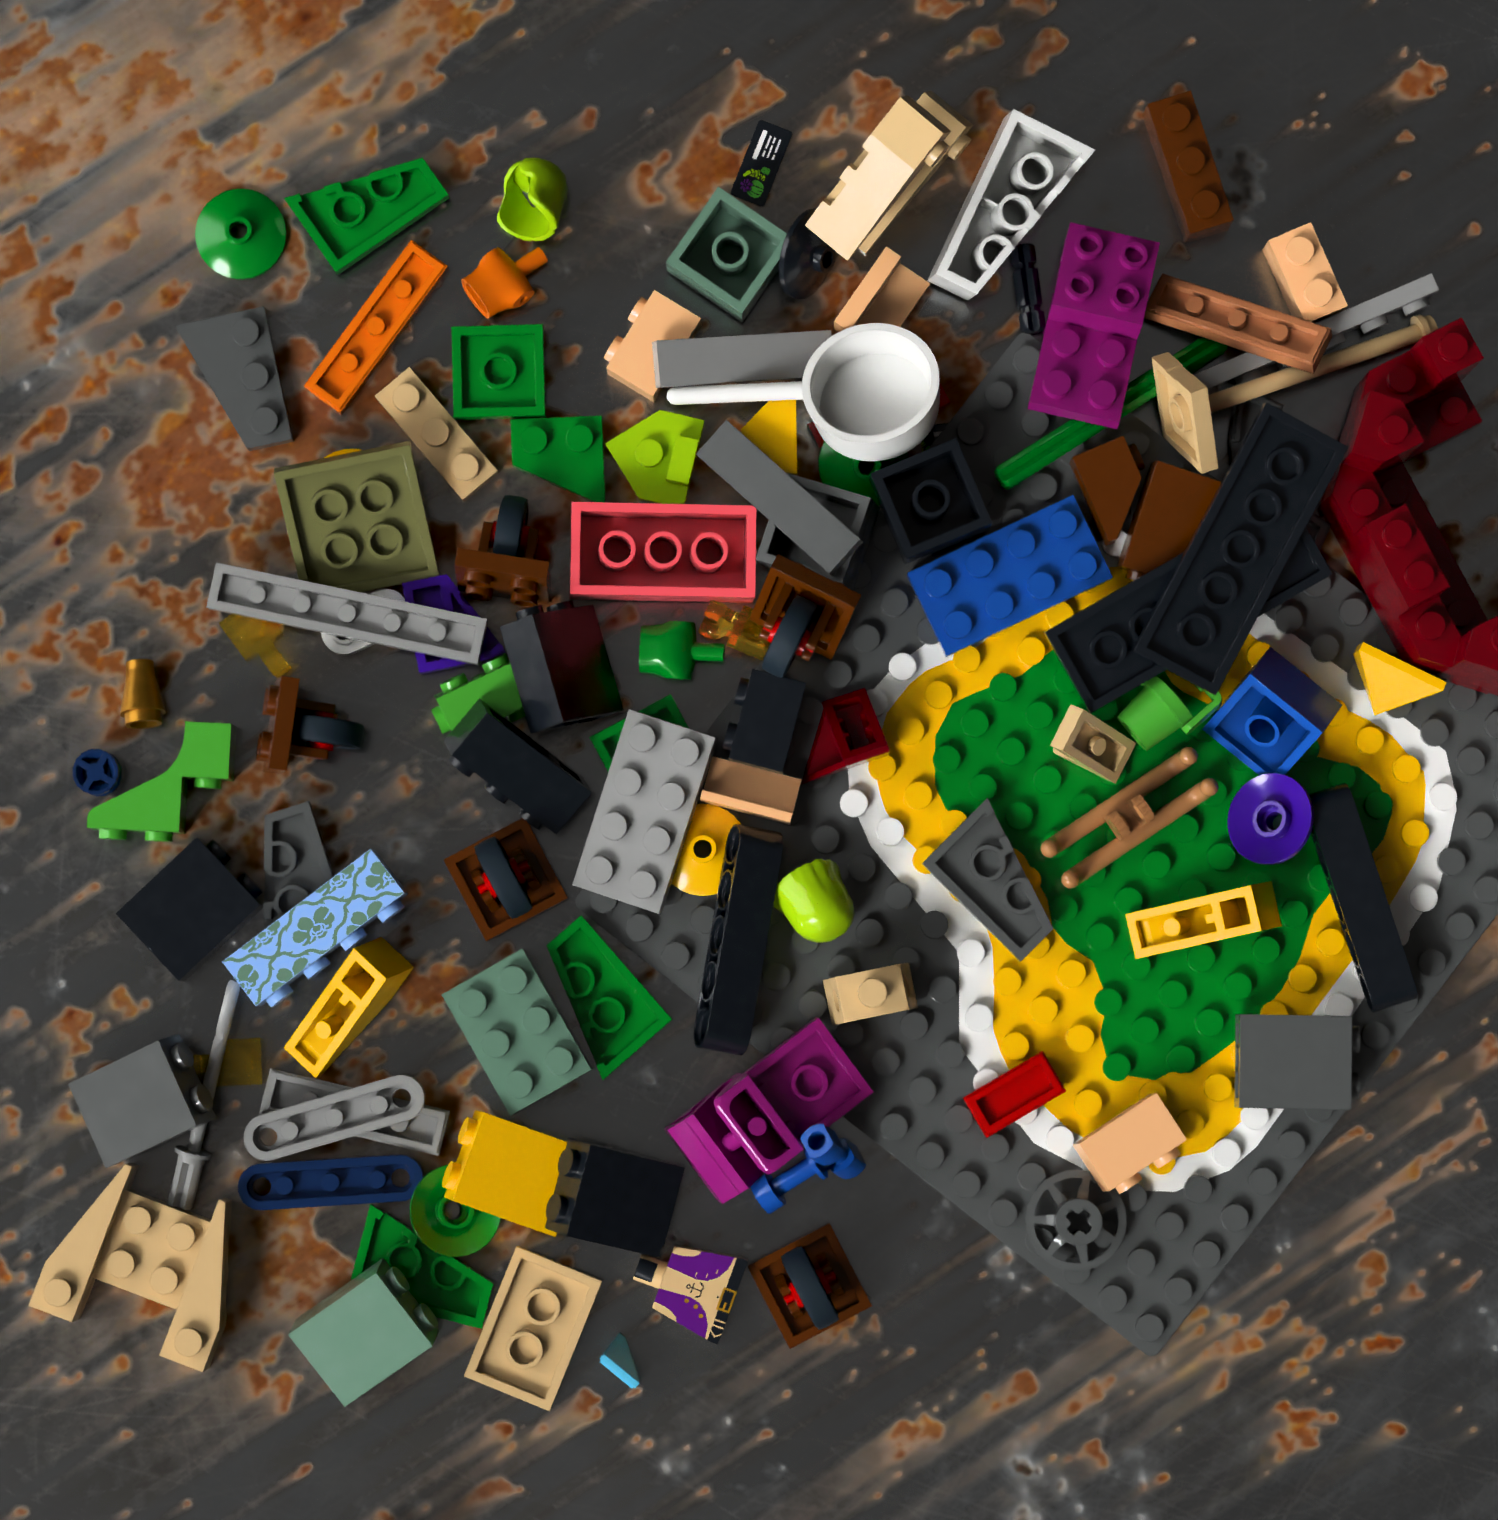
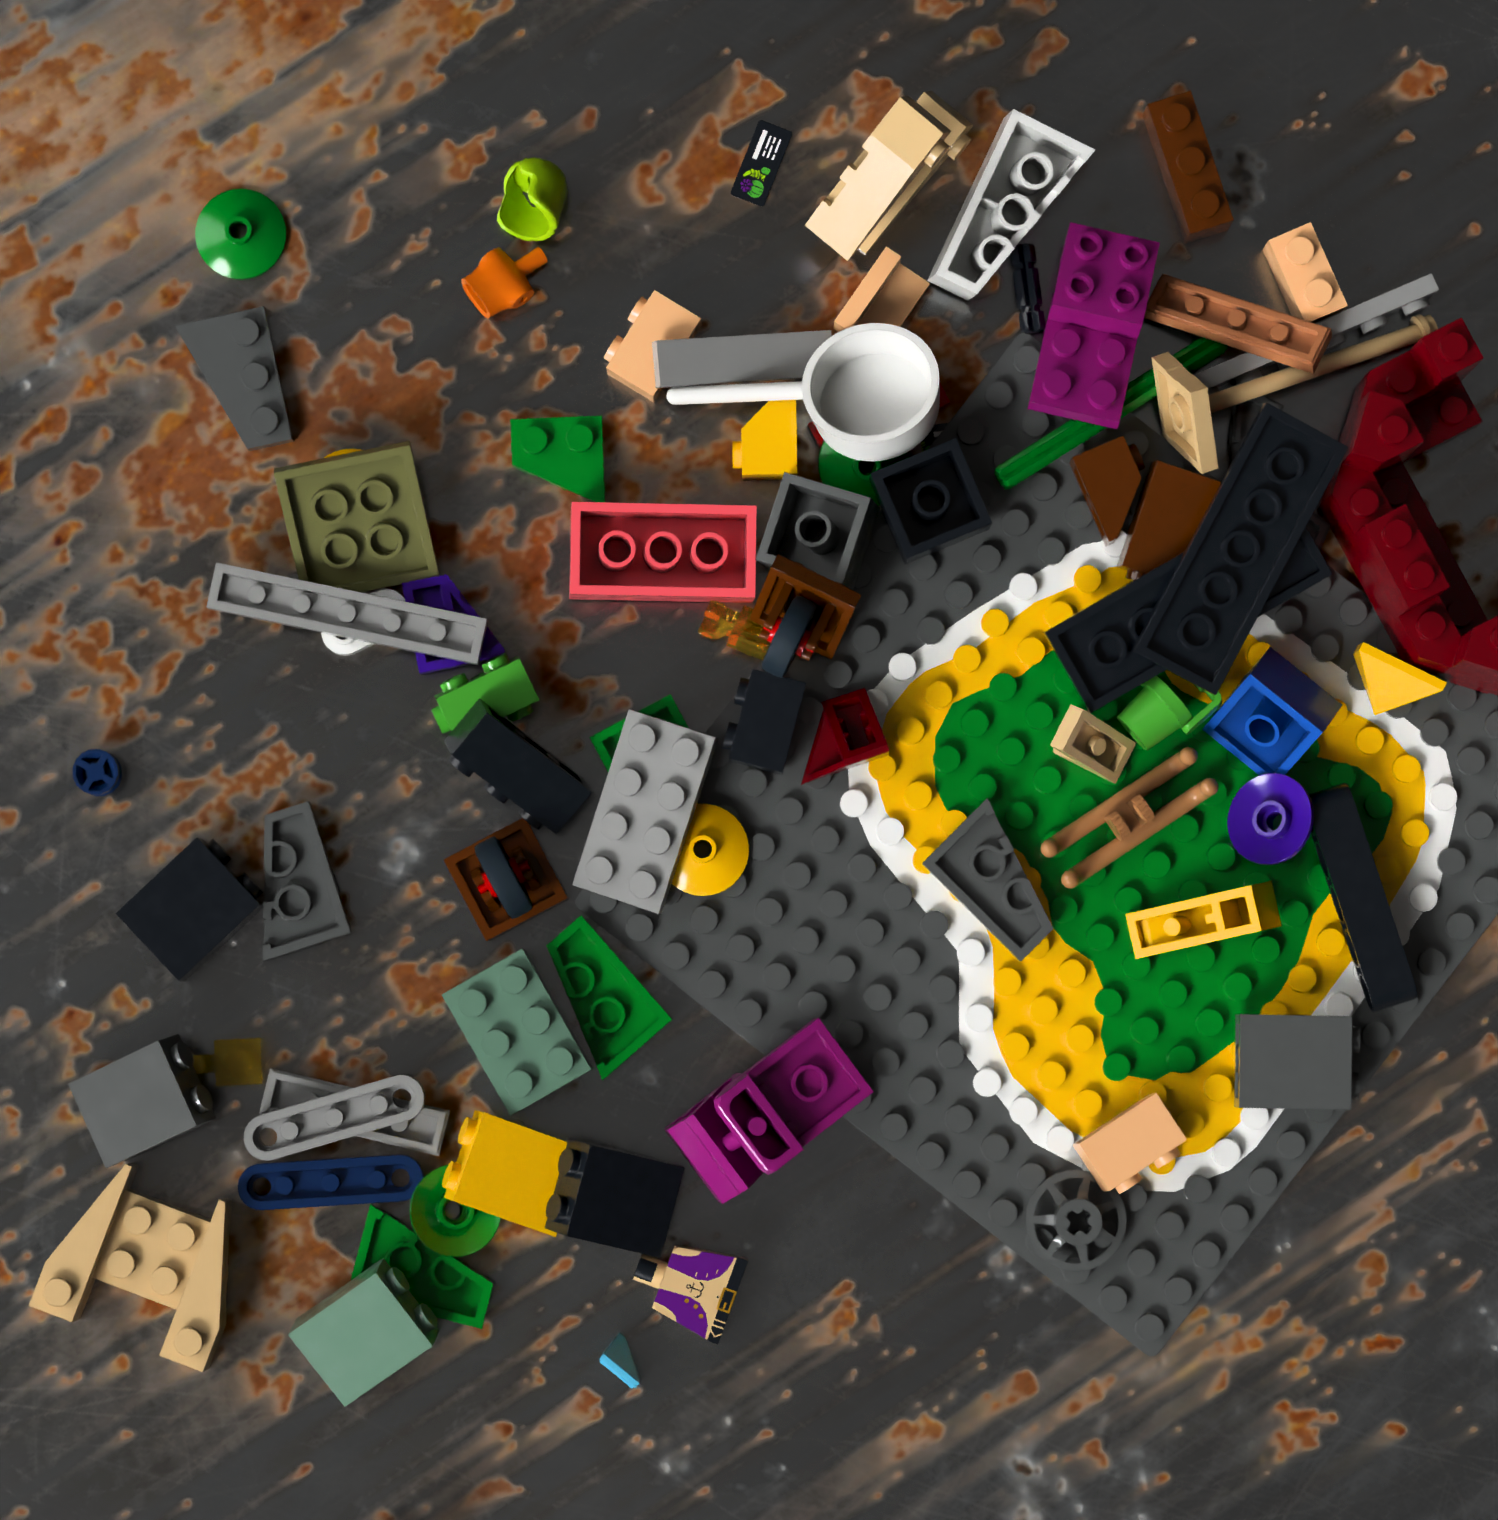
bright green arch [87,721,237,842] -> none
pearl gold cone [120,659,166,729] -> none
light grey piece [167,980,240,1210] -> none
clear yellow plate [219,614,292,679] -> none
light blue brick [222,849,408,1008] -> none
reddish brown plate [256,676,364,774] -> none
green wing [284,157,450,275] -> none
yellow slope [284,937,414,1078] -> none
orange tile [304,240,449,415] -> none
tan plate [375,367,499,502] -> none
green plate [451,324,546,420] -> none
reddish brown plate [454,495,551,608] -> none
tan plate [464,1246,603,1411] -> none
black brick [500,600,624,734] -> none
lime plate [605,410,705,504] -> none
green piece [639,621,725,680] -> none
sand green brick [666,187,787,322] -> none
black beam [693,824,783,1056] -> none
dark grey tile [696,420,863,576] -> none
light nougat panel [700,756,802,825] -> none
reddish brown plate [747,1223,872,1349] -> none
blue bar [751,1124,866,1214] -> none
lime hair [774,858,855,943] -> none
black dish [779,208,836,299] -> none
tan torso [823,963,918,1025] -> none
blue plate [907,495,1113,657] -> none
red tile [963,1051,1066,1138] -> none

